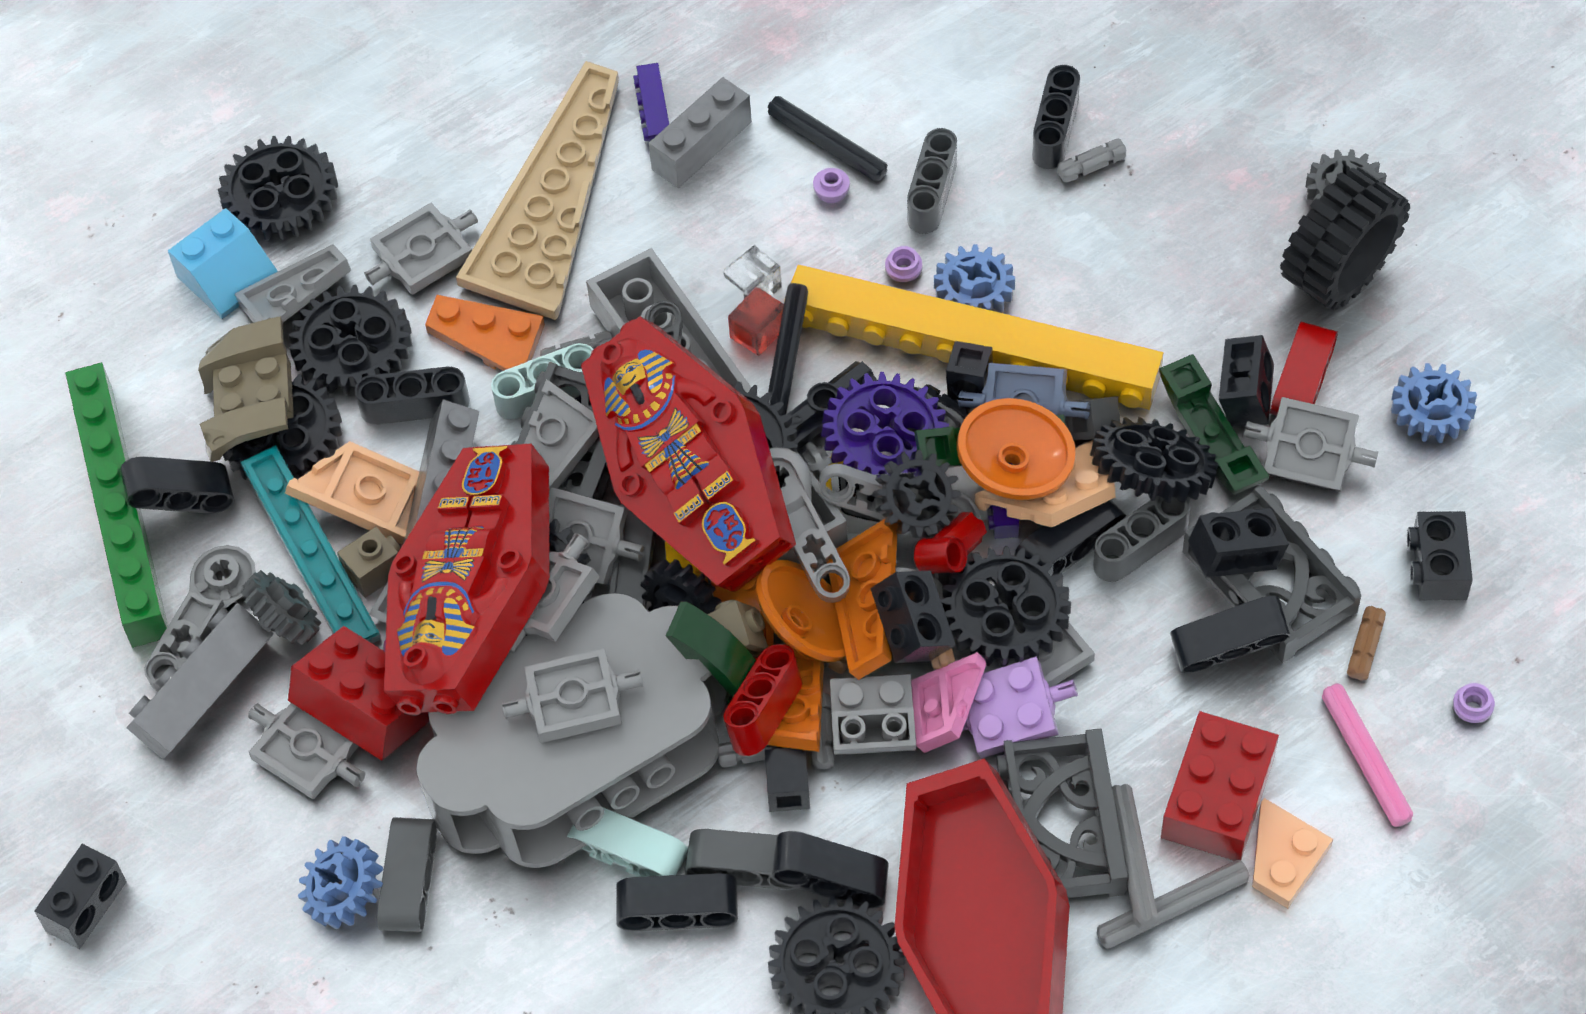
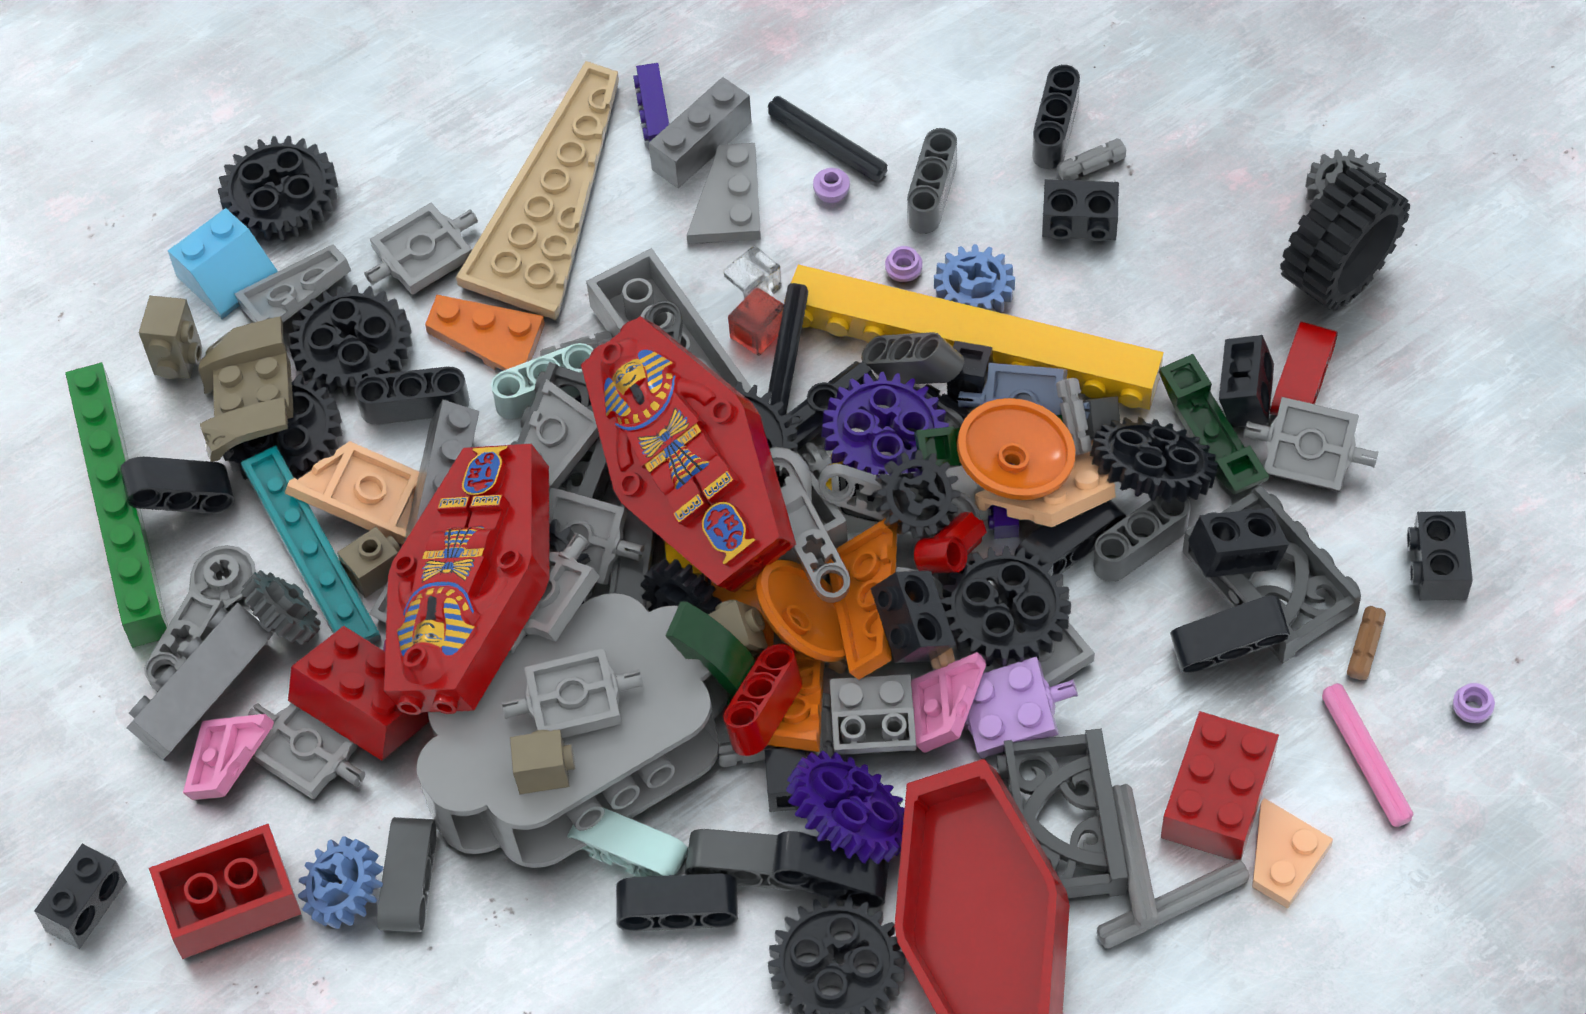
medium blue gear [1391,363,1477,443] -> none
none -> dark tan brick [138,295,202,379]
none -> red brick [149,823,301,959]
none -> bright pink wing [183,714,274,800]
none -> dark tan brick [510,729,575,794]
none -> light grey wing [686,143,761,244]
none -> dark purple gear [786,751,904,864]
none -> dark grey beam [861,332,964,384]
none -> black brick [1042,179,1119,241]
none -> light grey axle [1056,378,1092,455]

